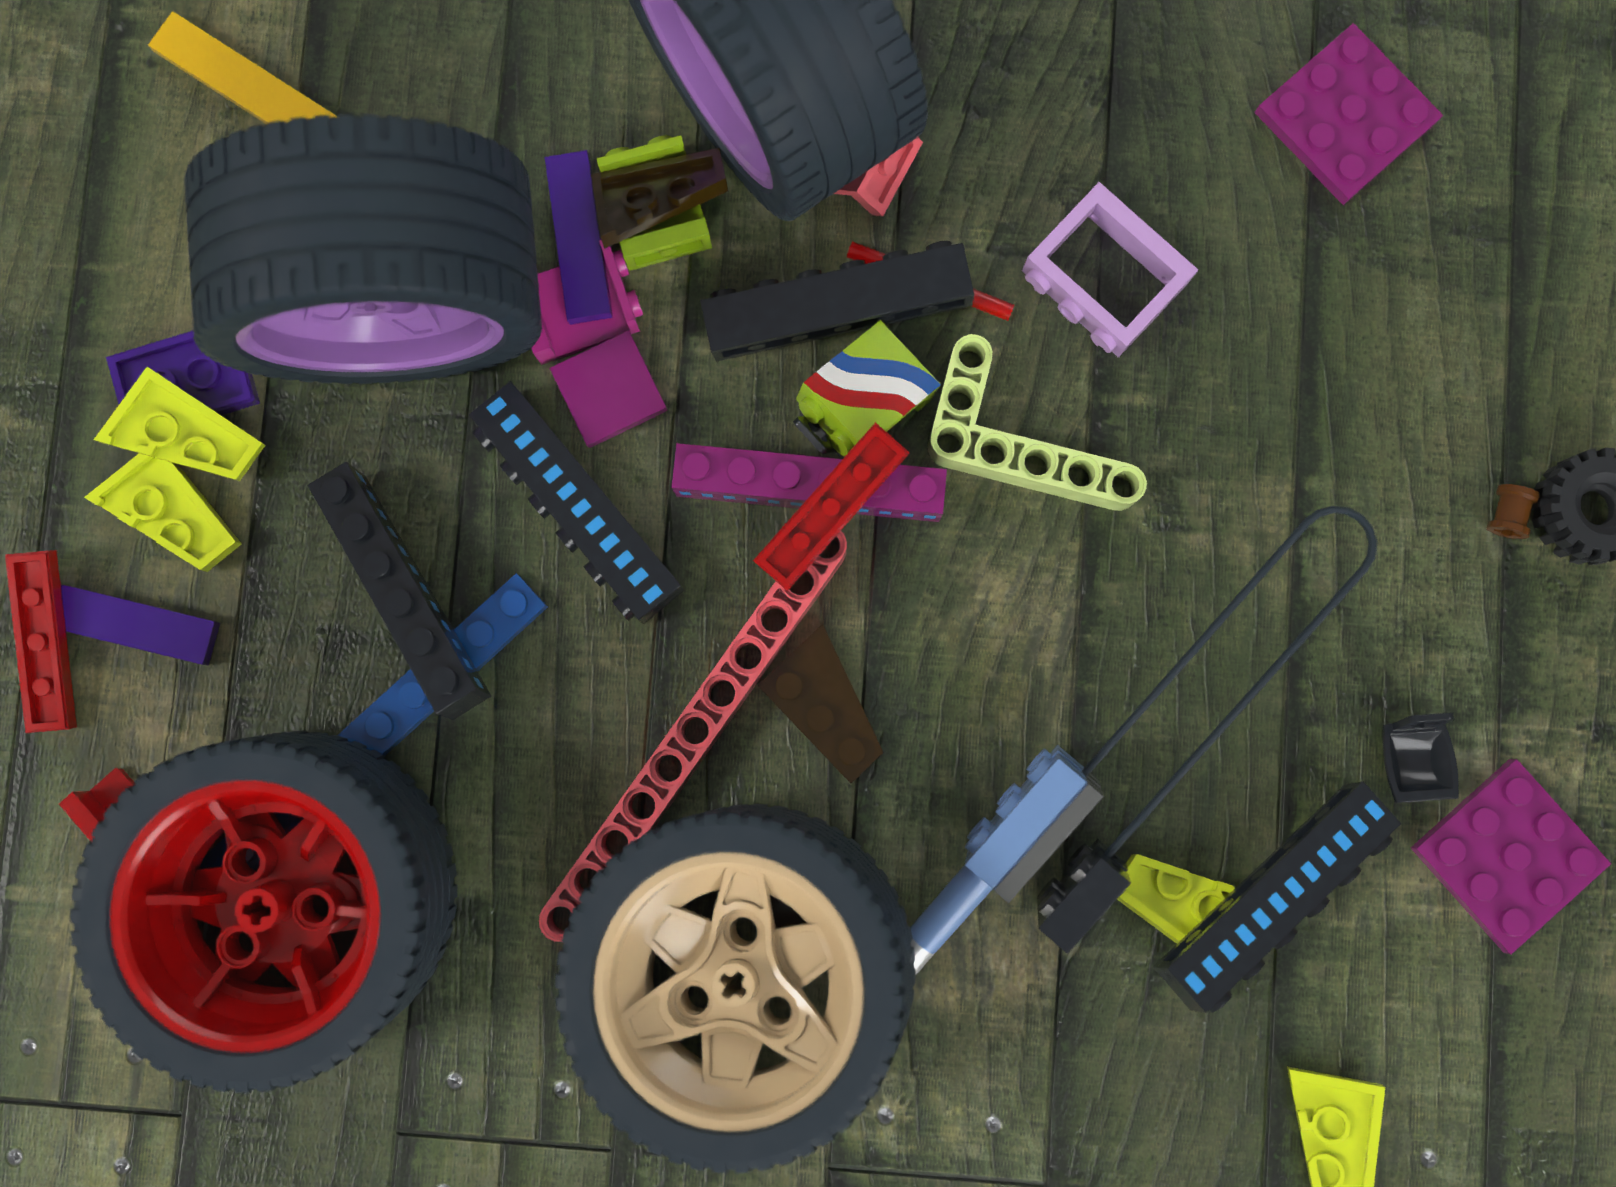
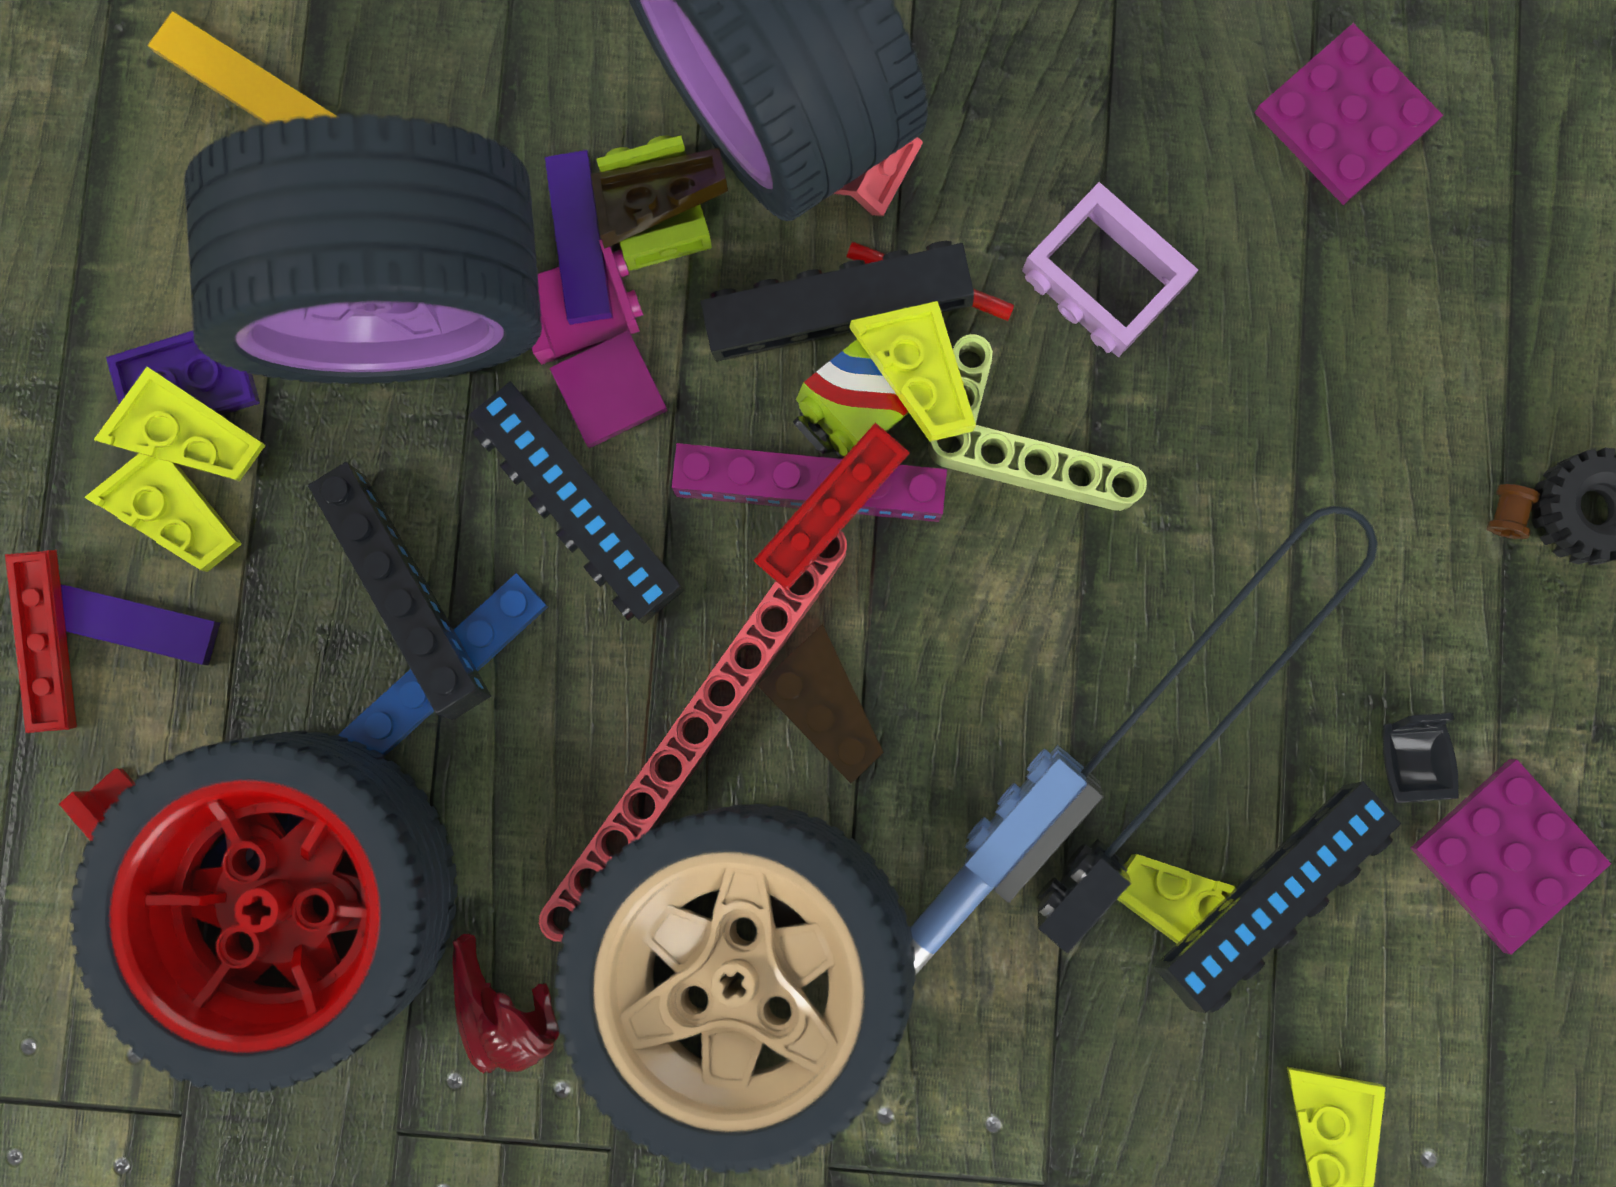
none -> dark red hair [452,934,560,1074]
none -> neon yellow wing [849,301,976,442]

